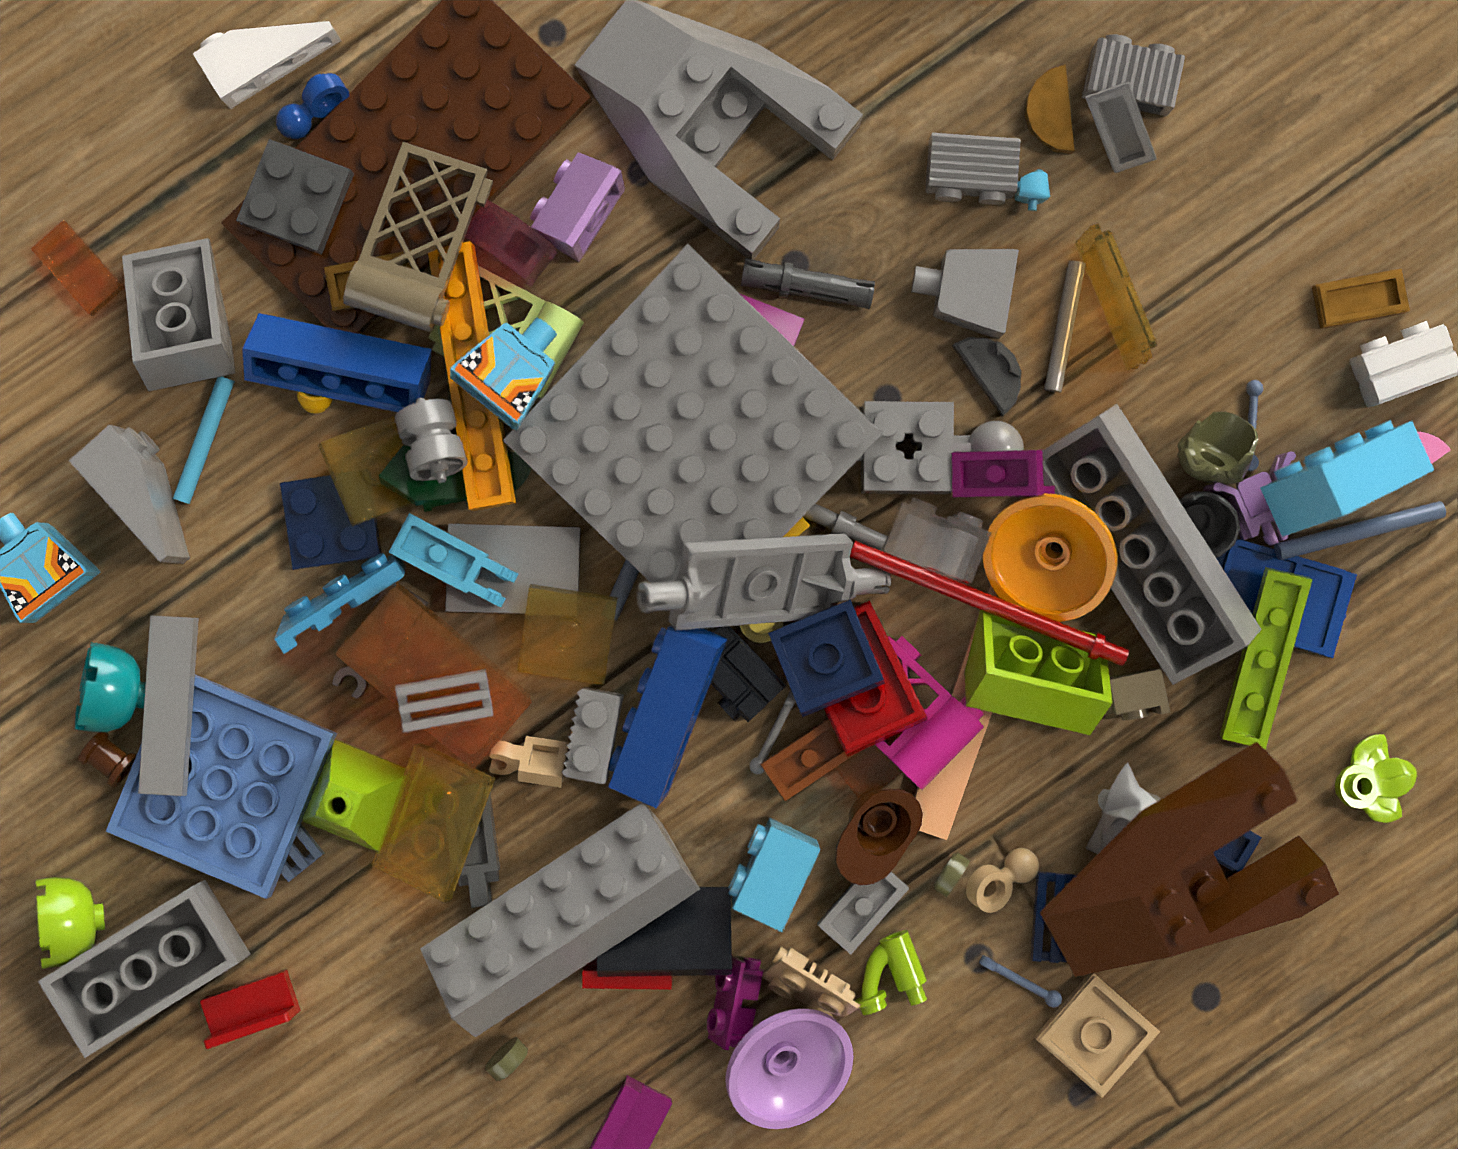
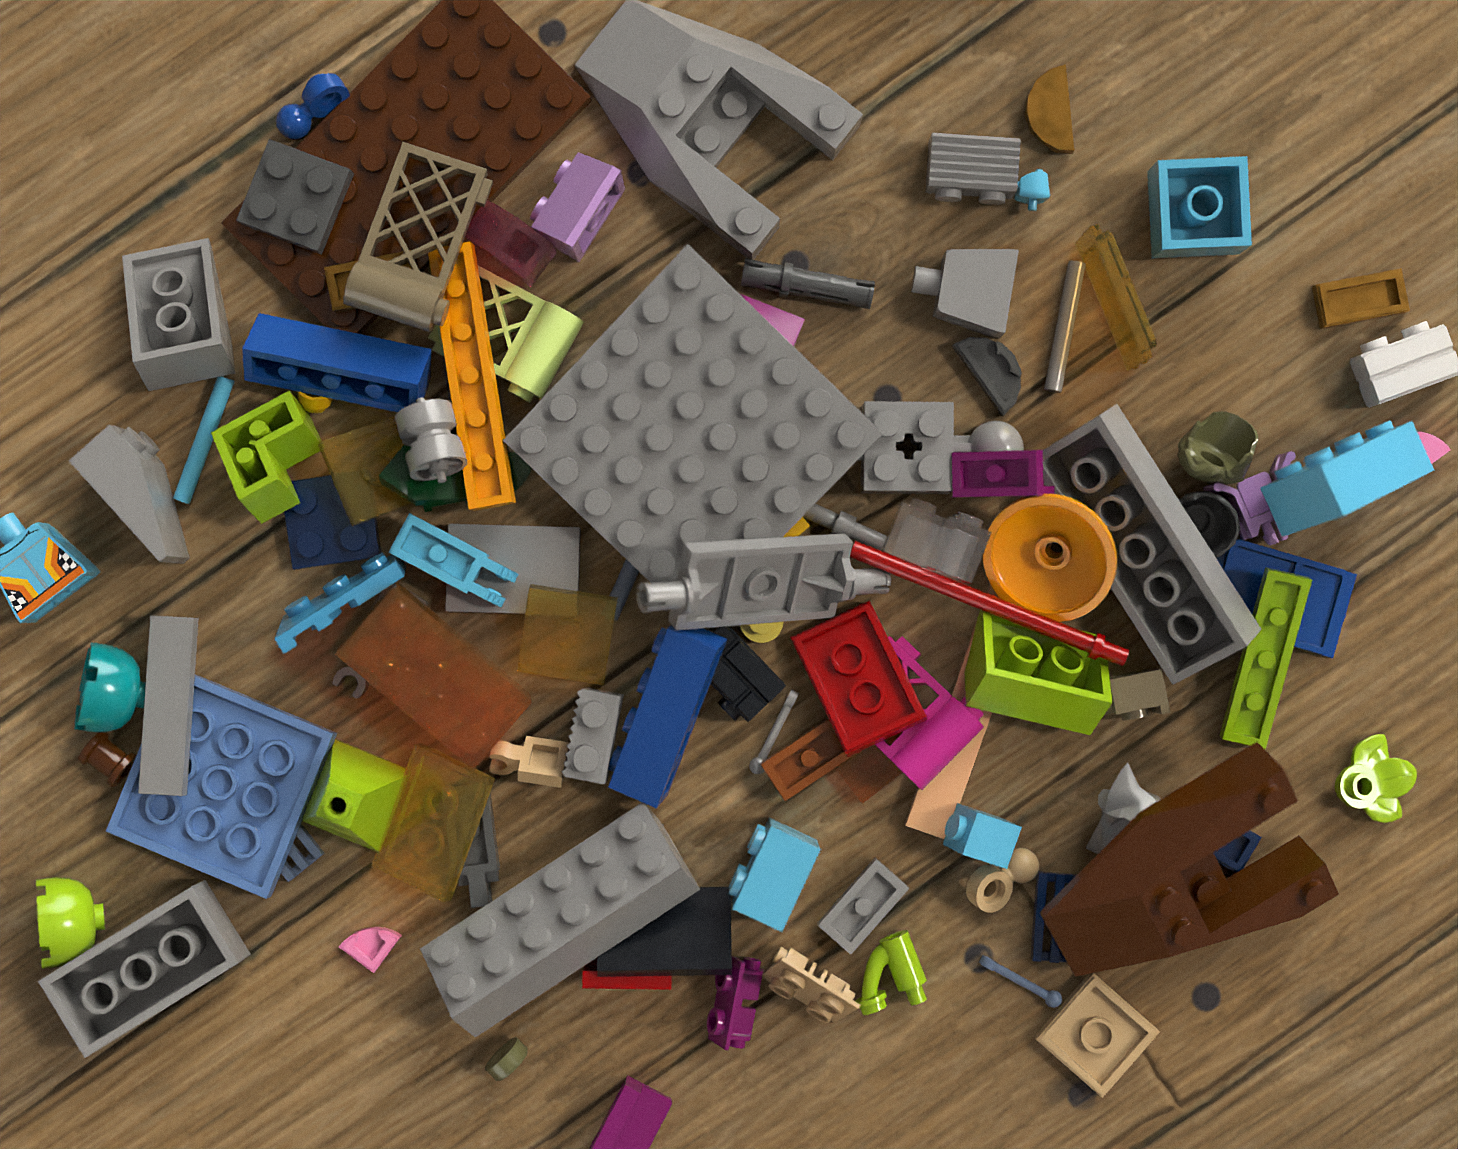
clear orange tile [31,220,125,316] -> none
white slope [192,21,342,109] -> none
red panel [200,969,301,1049] -> none
light grey tile [395,669,494,732] -> none
medium azure torso [450,318,557,431] -> none
lavender dish [726,1009,853,1129] -> none
dark blue plate [768,599,885,717] -> none
reddish brown piece [835,789,923,885] -> none
olive tile [933,852,970,898] -> none
light grey brick [1082,34,1185,117] -> none
light grey tile [1086,81,1157,174] -> none
sand blue hinge [1246,380,1263,471] -> none
sand blue bar [1274,501,1446,560] -> none
none -> lime brick [211,390,325,524]
none -> bright pink tile [339,927,402,973]
none -> medium azure brick [943,803,1022,869]
none -> medium azure brick [1147,156,1252,258]

